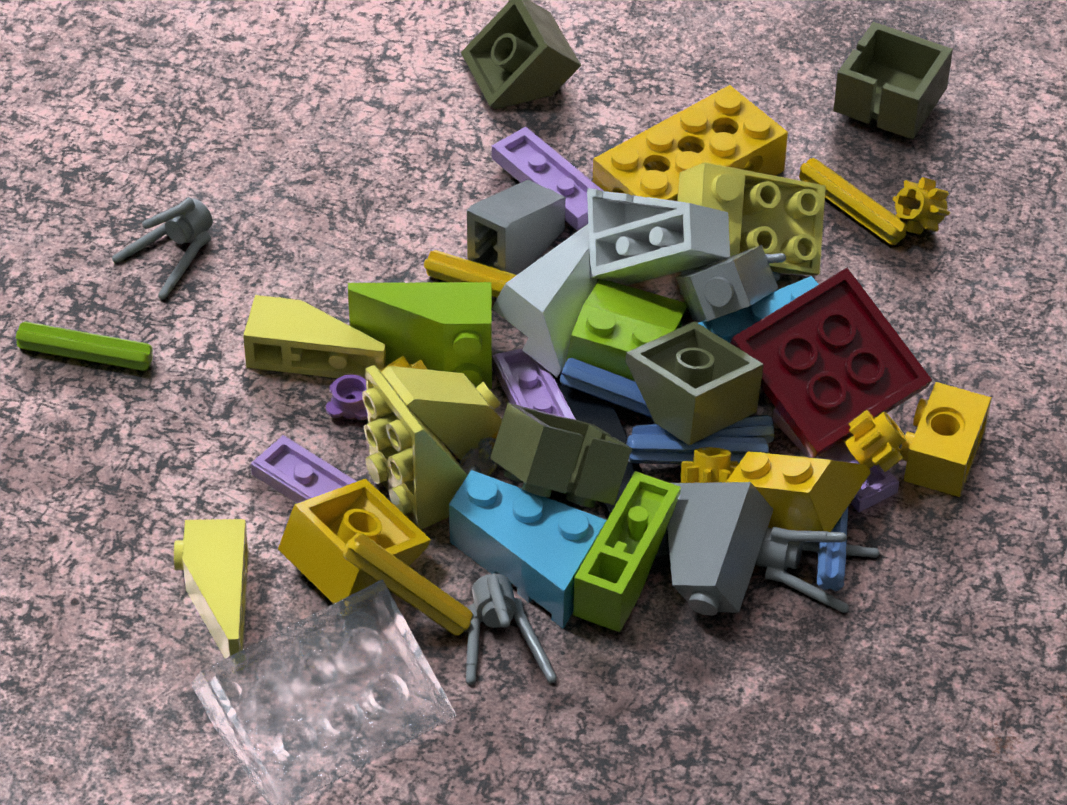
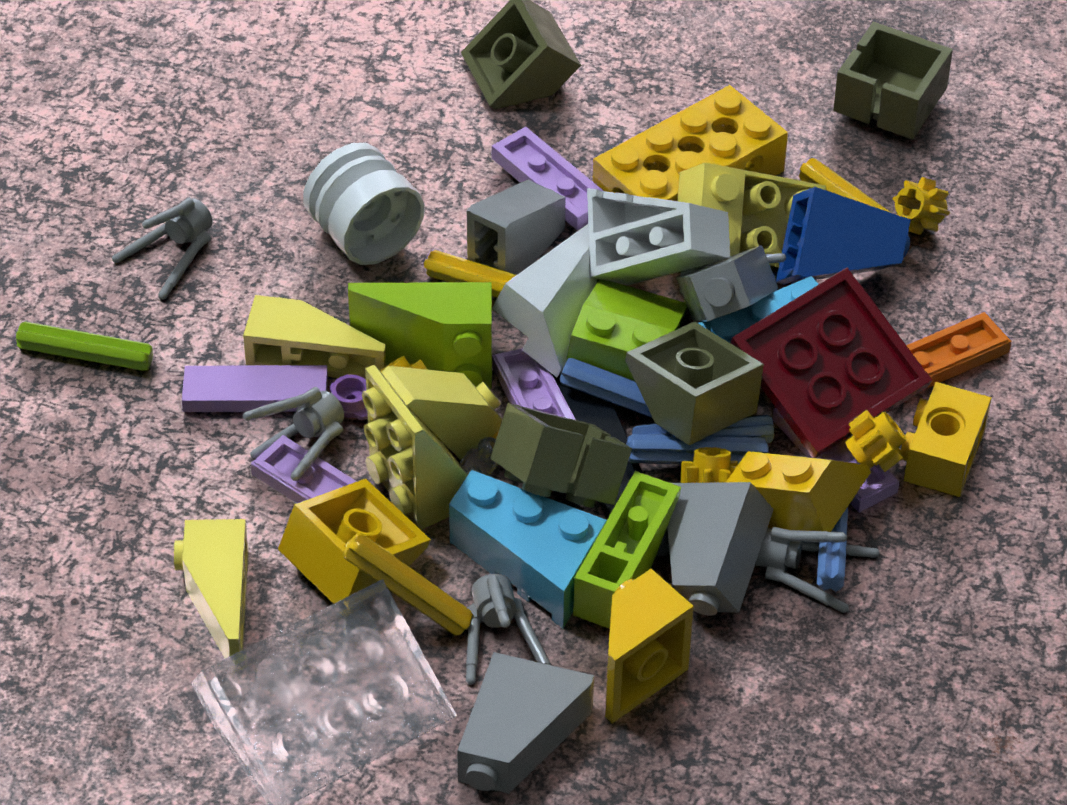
none -> lavender tile [182,365,328,412]
none -> light grey plant [243,387,344,481]
none -> white wheel [303,143,425,265]
none -> light grey slope [457,652,594,794]
none -> yellow slope [605,569,694,723]
none -> blue slope [776,187,911,284]
none -> orange tile [906,312,1012,390]

